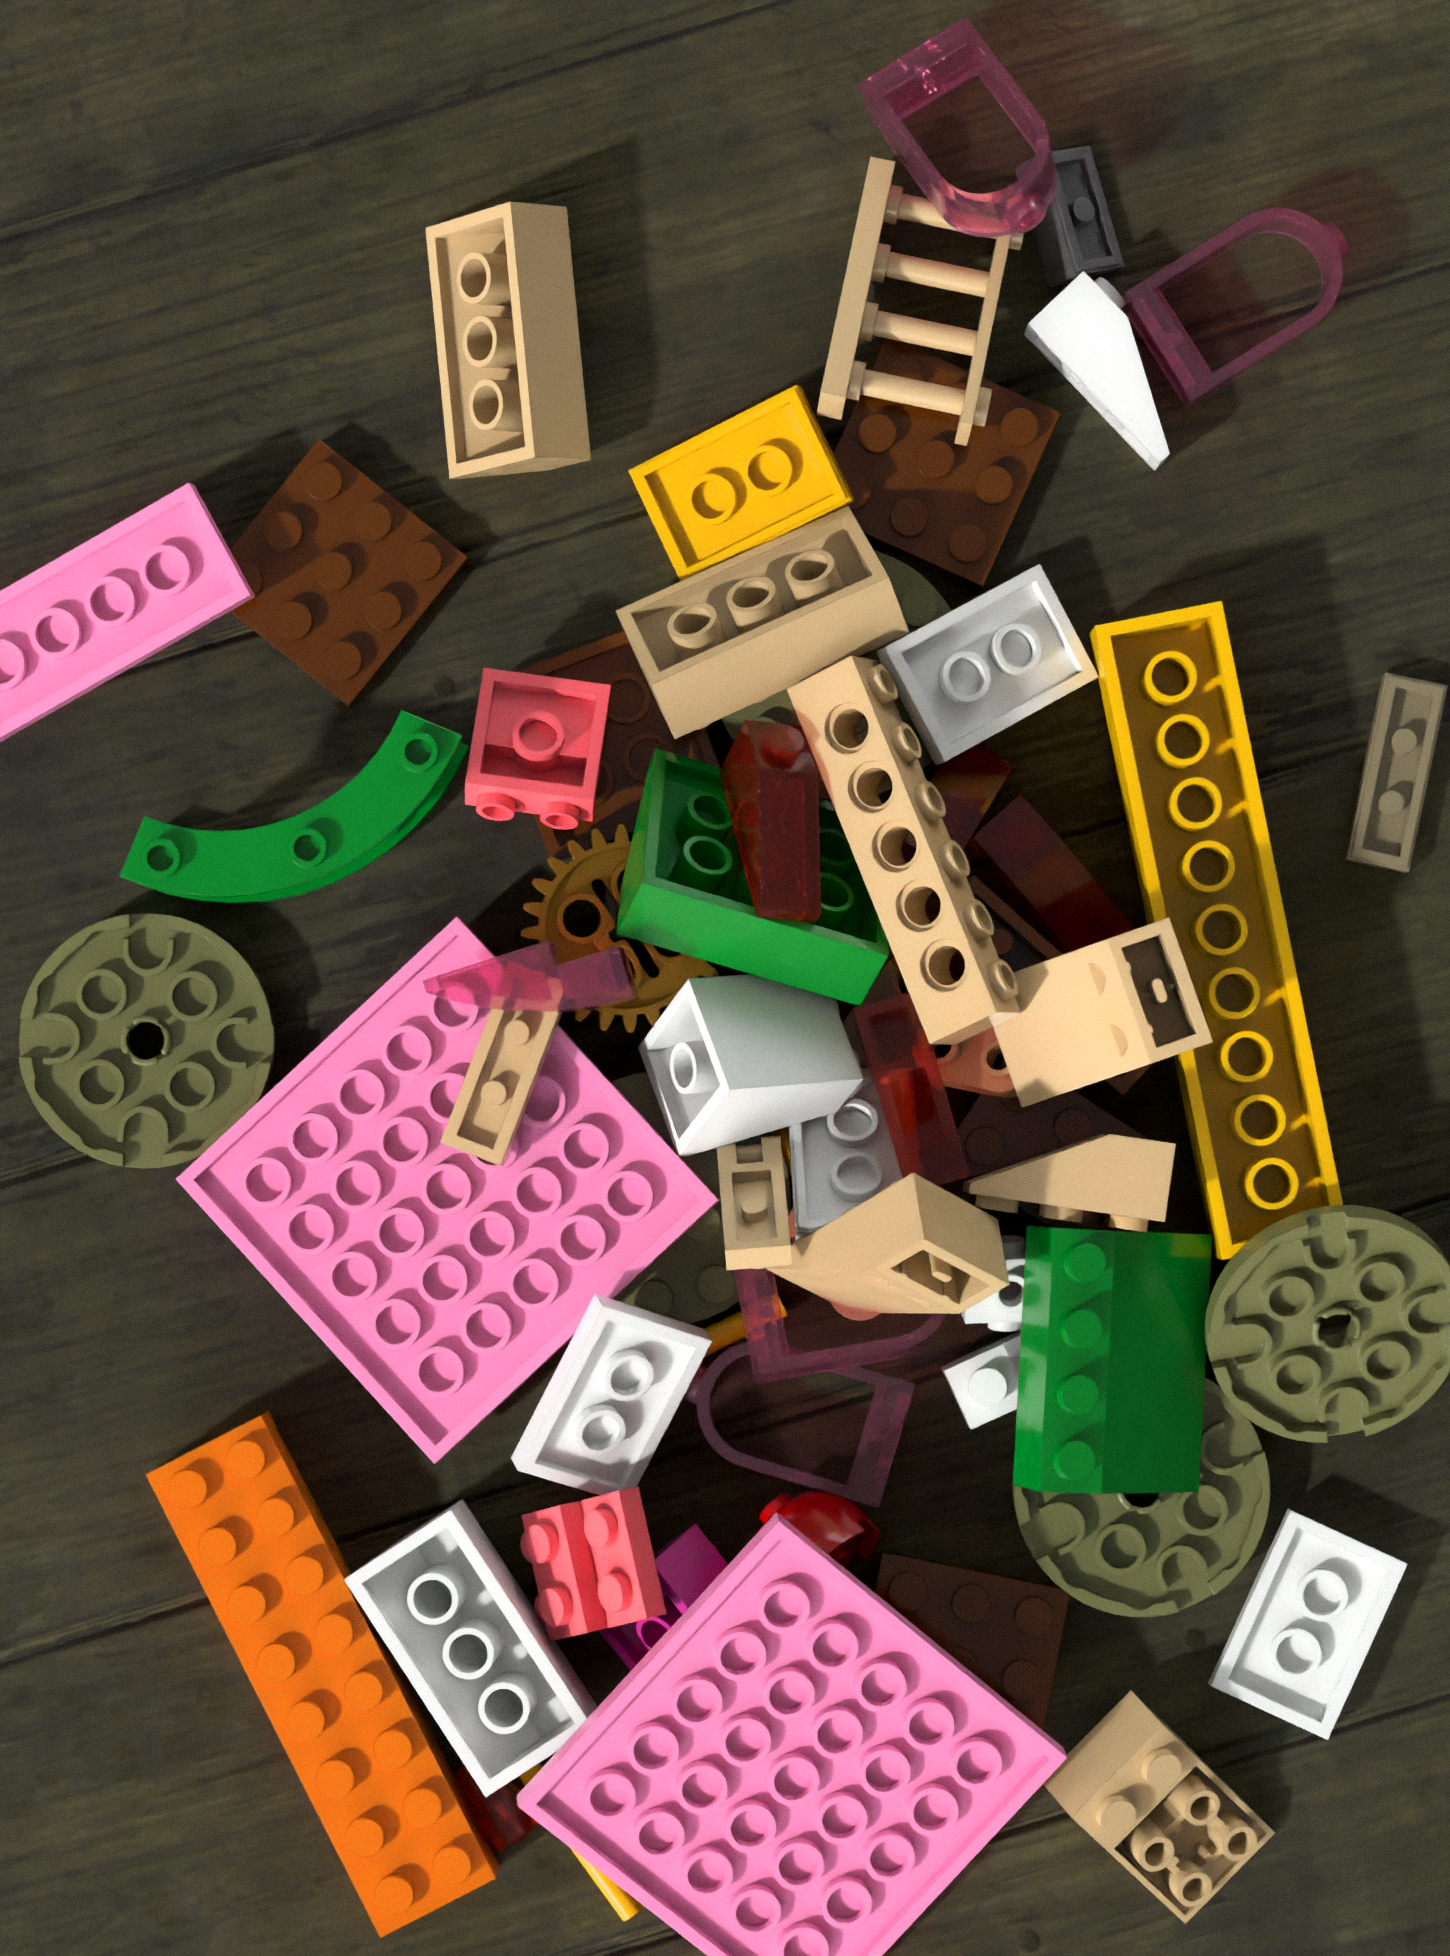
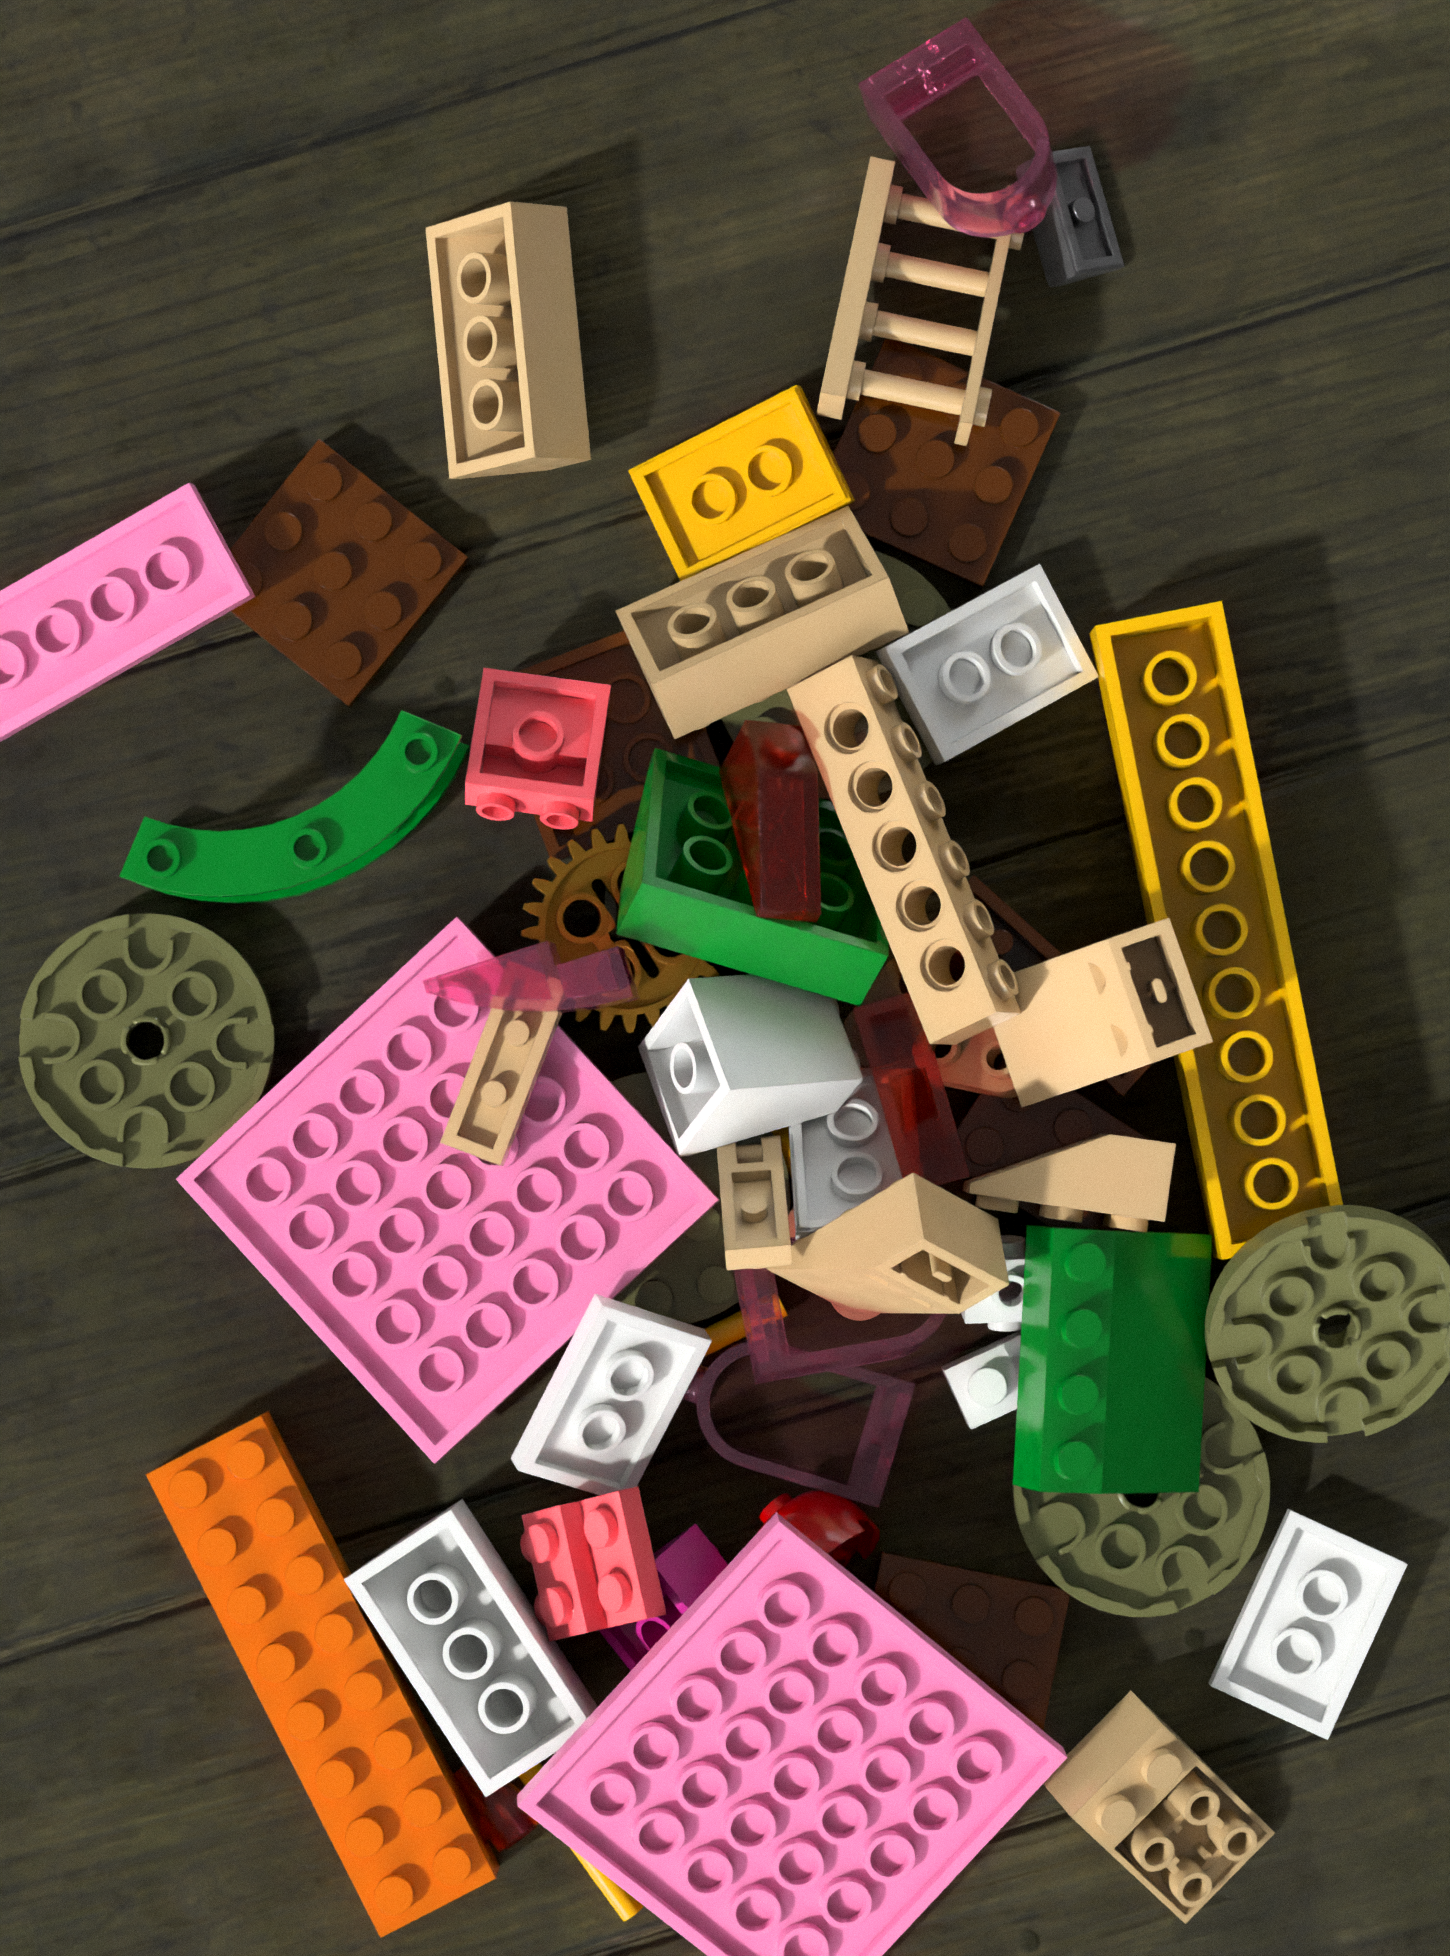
clear red slope [902,743,1014,854] -> none
clear red slope [968,794,1134,953] -> none
white slope [1024,271,1170,471] -> none
clear pink window [1122,208,1350,409] -> none
dark tan tile [1344,672,1448,873] -> none

